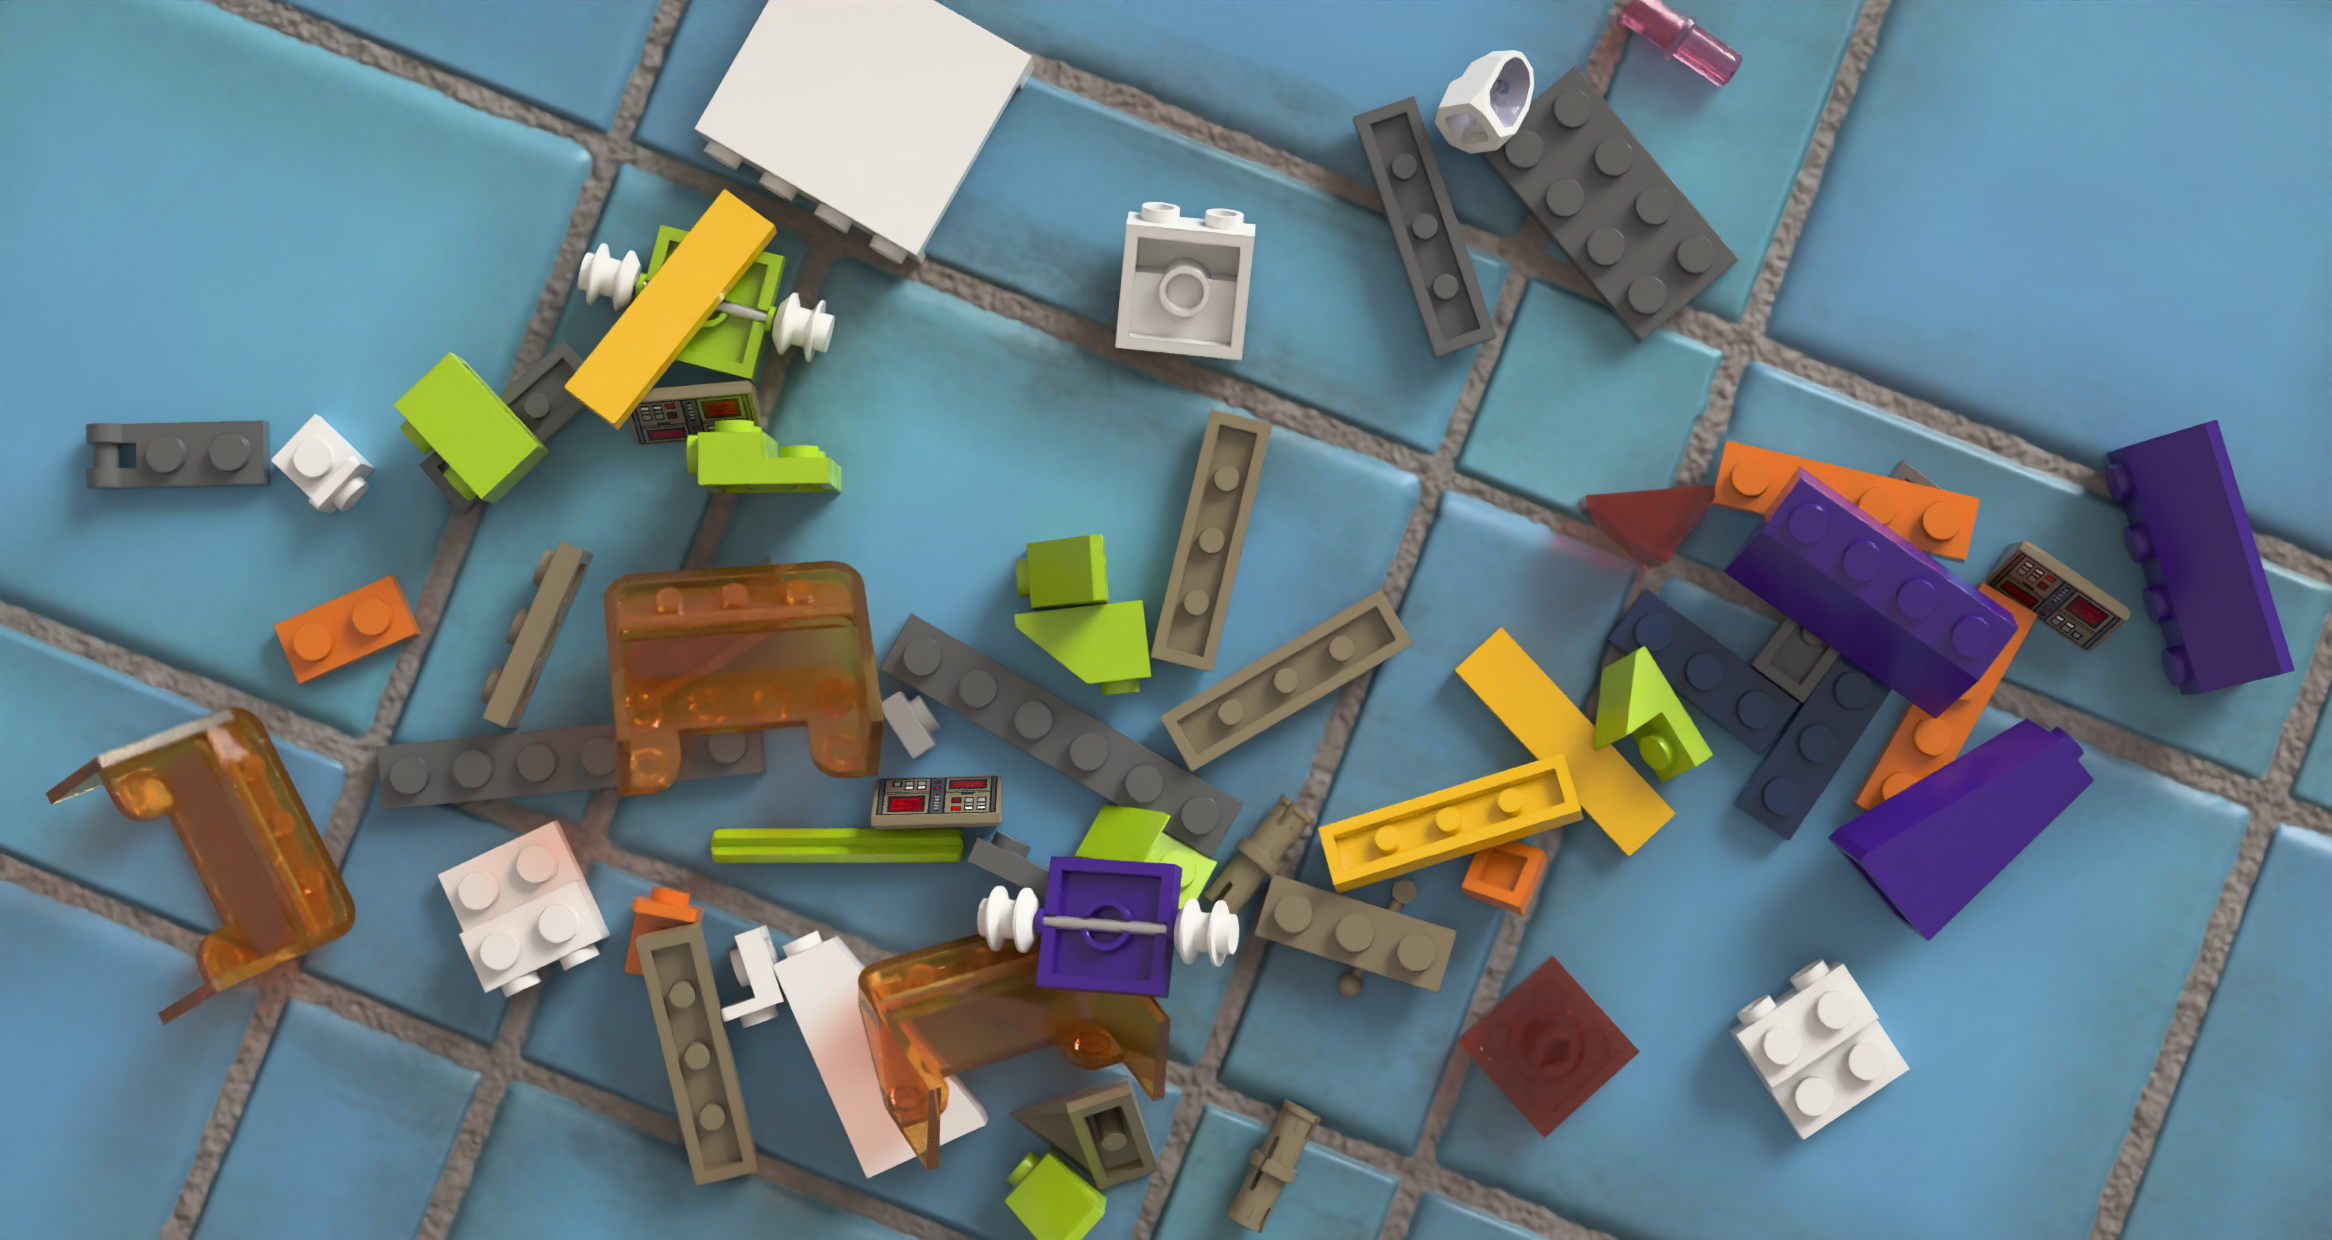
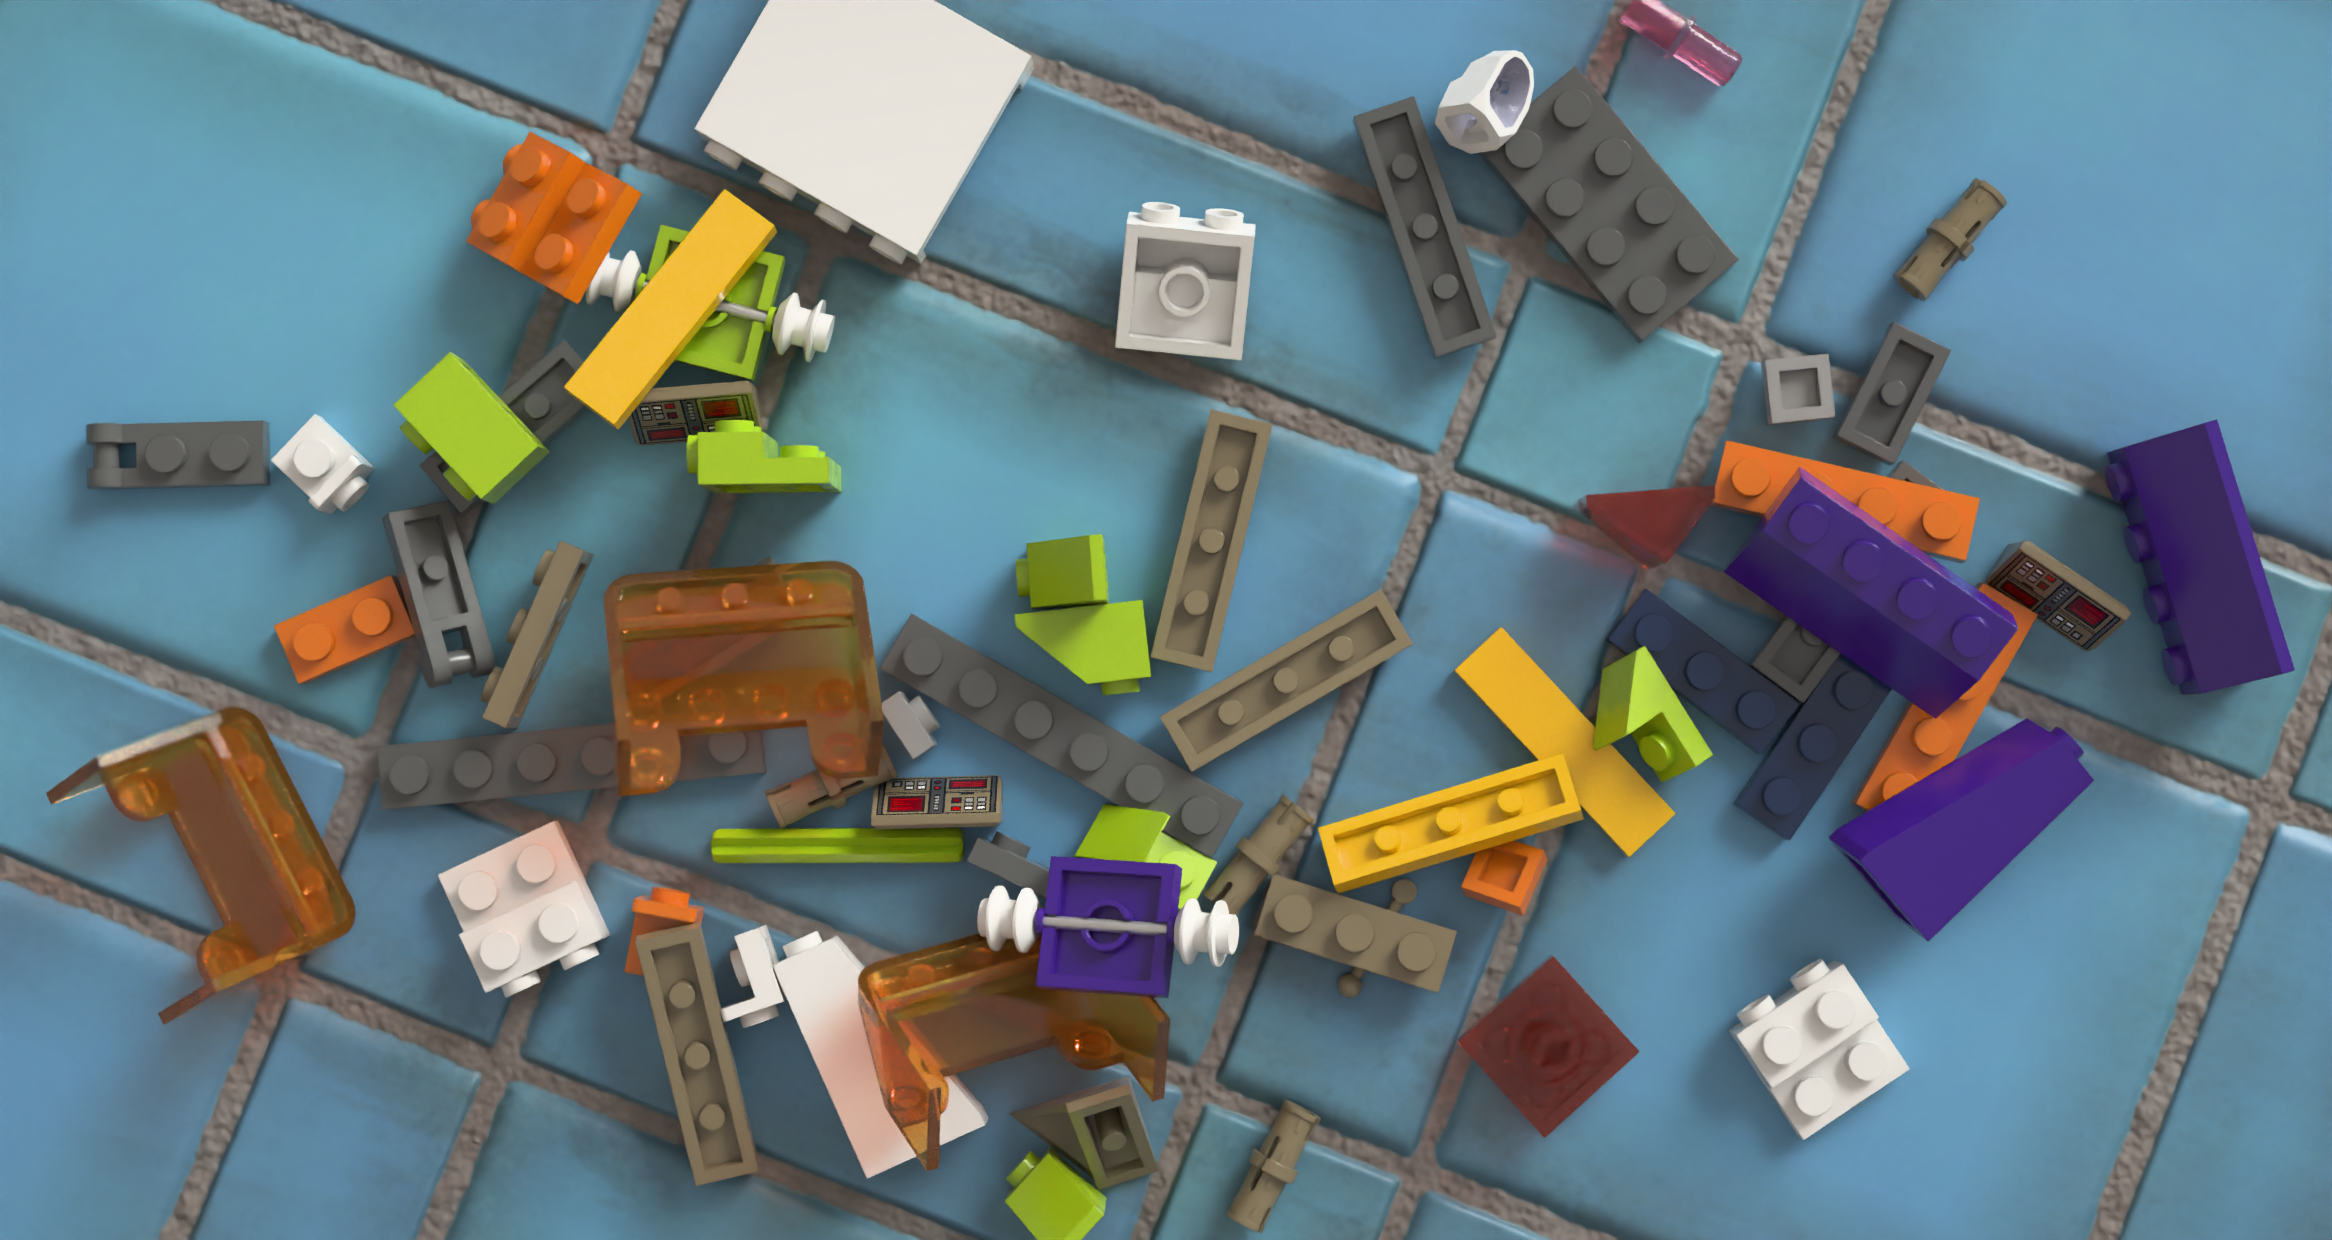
none -> dark grey plate [382,500,495,688]
none -> orange plate [466,132,642,305]
none -> dark tan pin [765,740,898,829]
none -> light grey plate [1761,354,1835,426]
none -> dark grey plate [1833,322,1951,466]
none -> dark tan pin [1893,178,2007,301]

